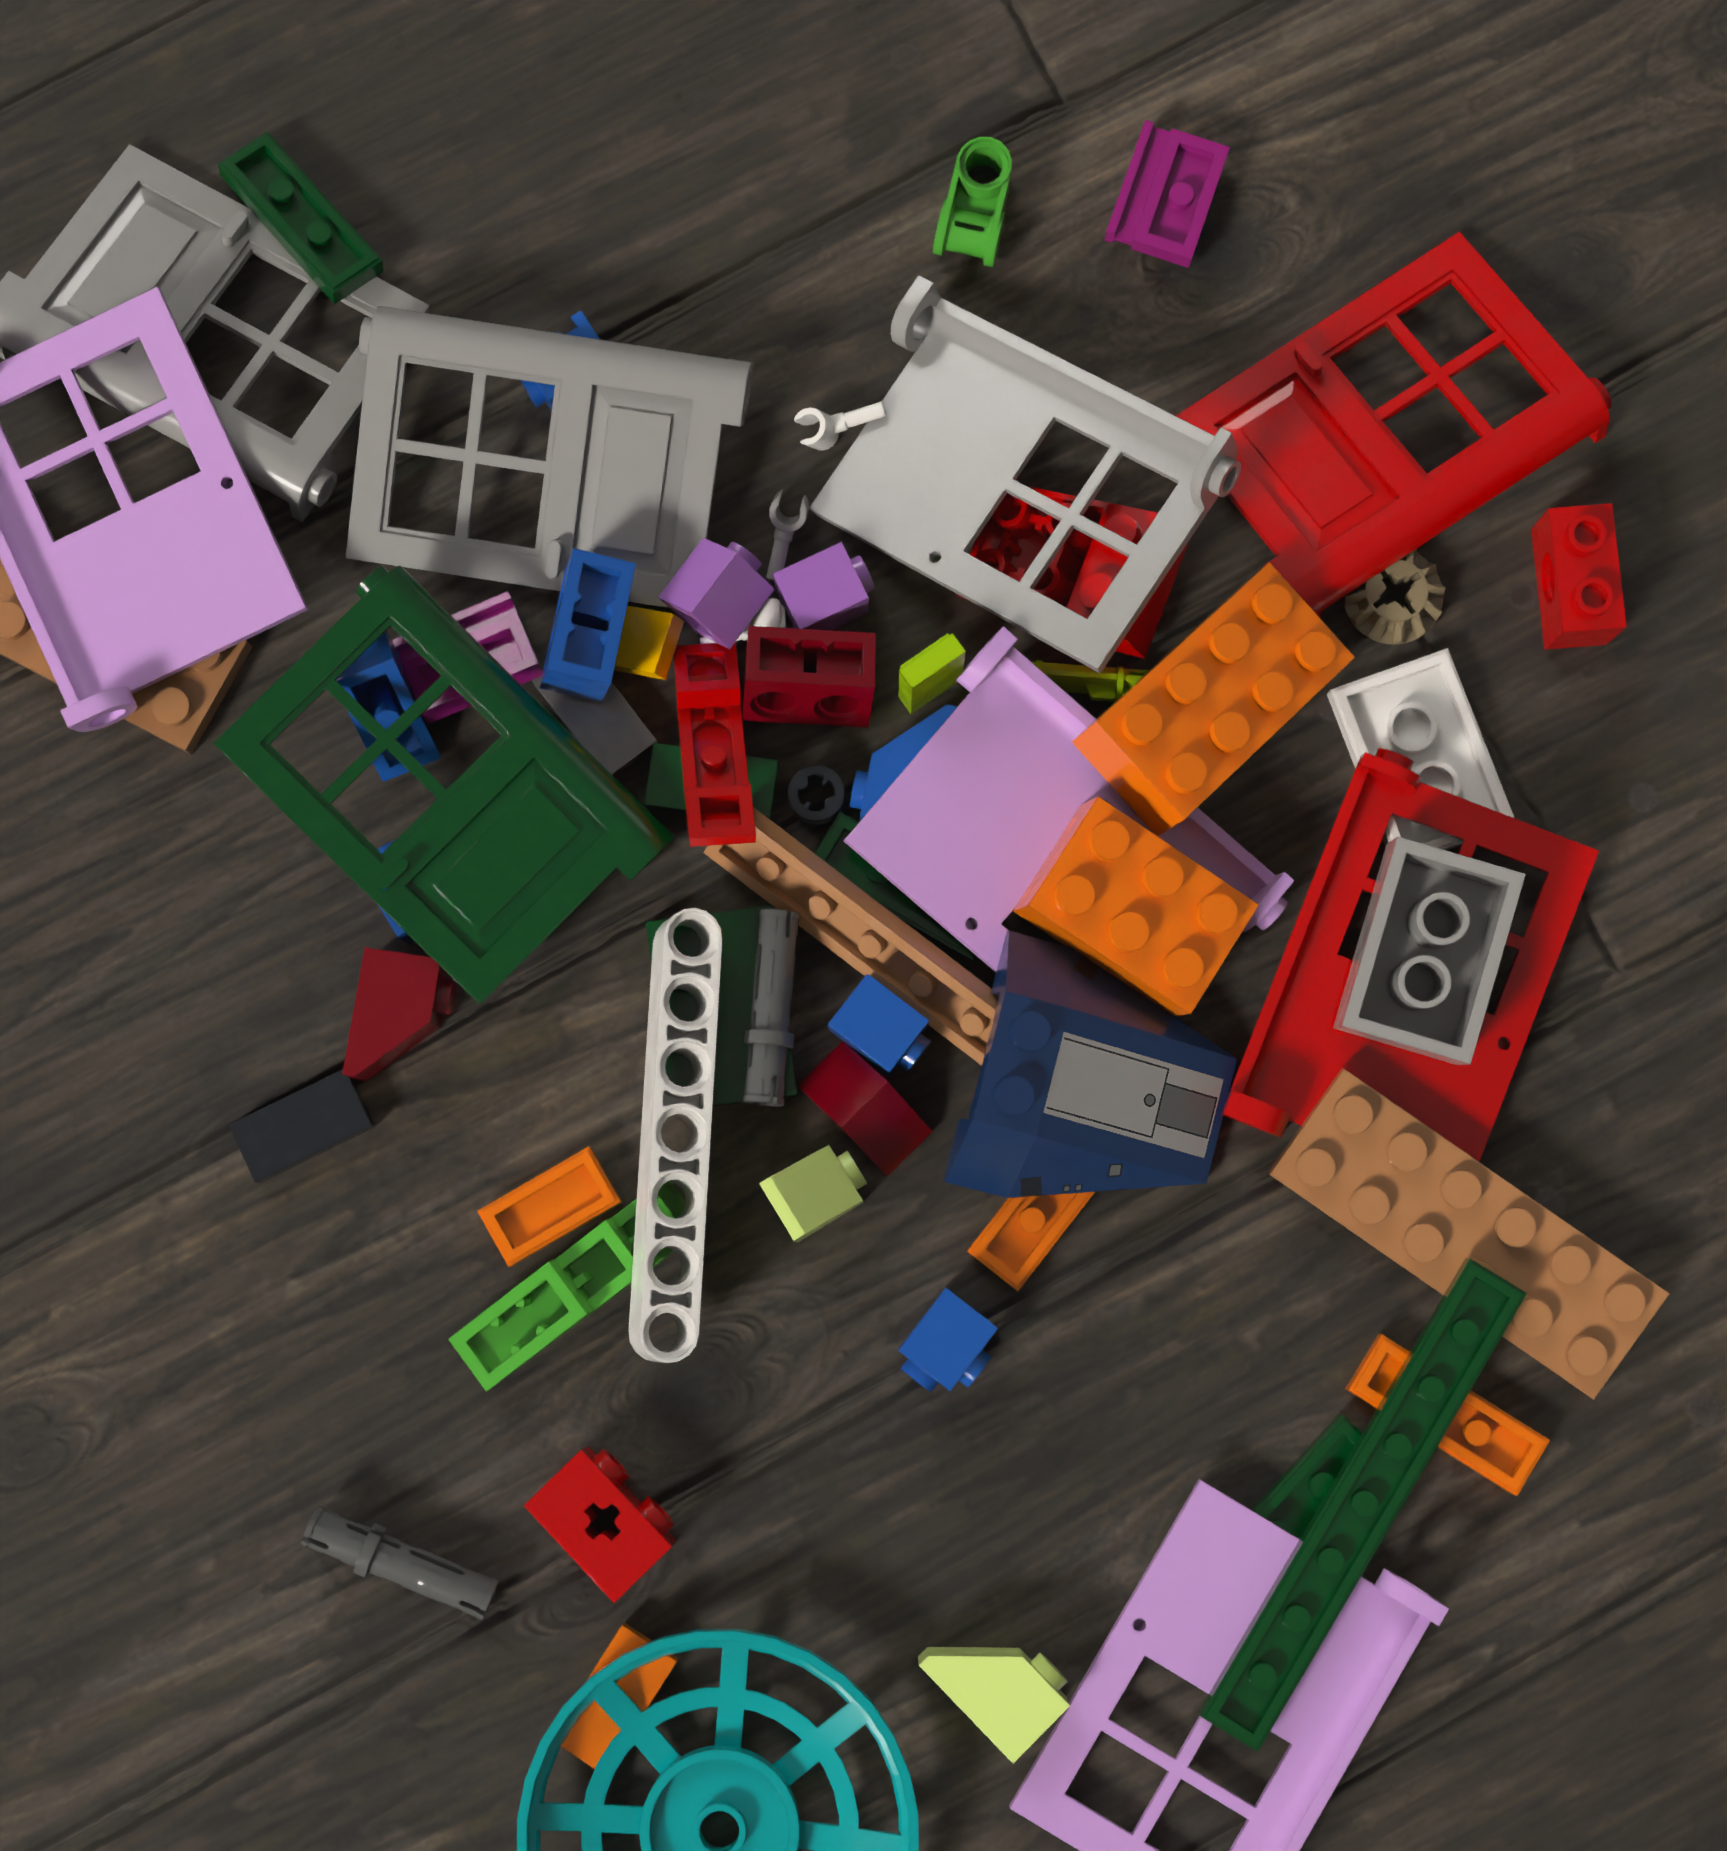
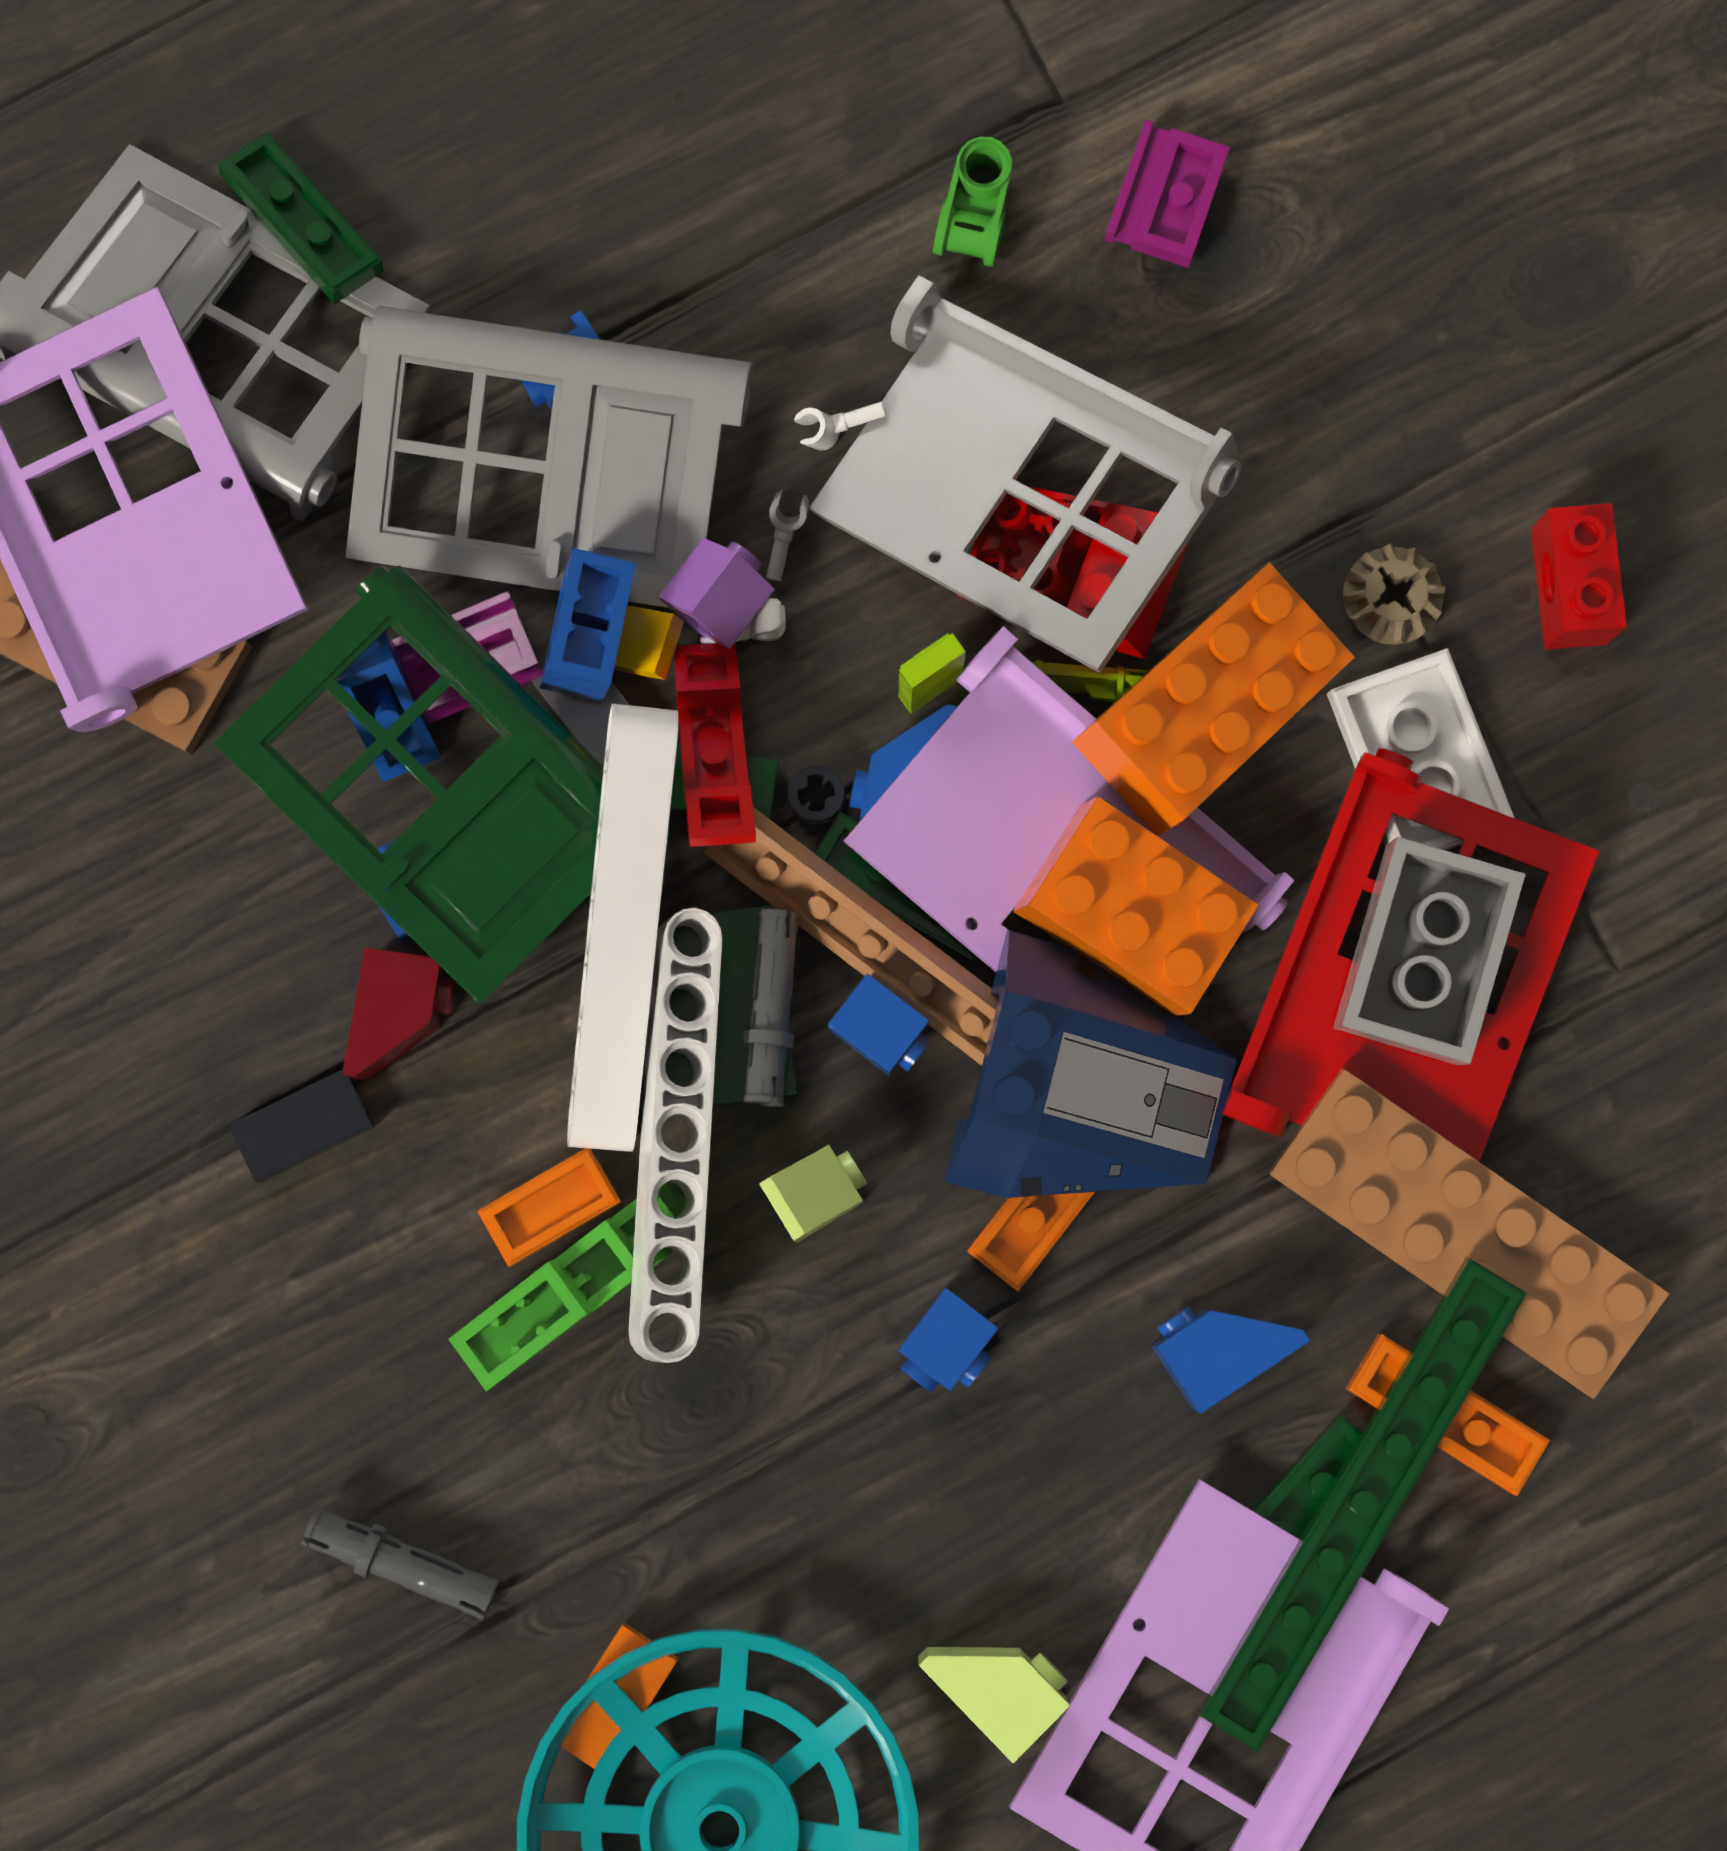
red brick [523,1446,677,1603] -> none
dark red brick [743,626,876,728] -> none
medium lavender brick [773,542,875,630] -> none
dark red slope [797,1041,933,1177] -> none
red door [1176,231,1612,619] -> none
none -> white beam [567,704,678,1152]
none -> blue slope [1150,1306,1310,1414]

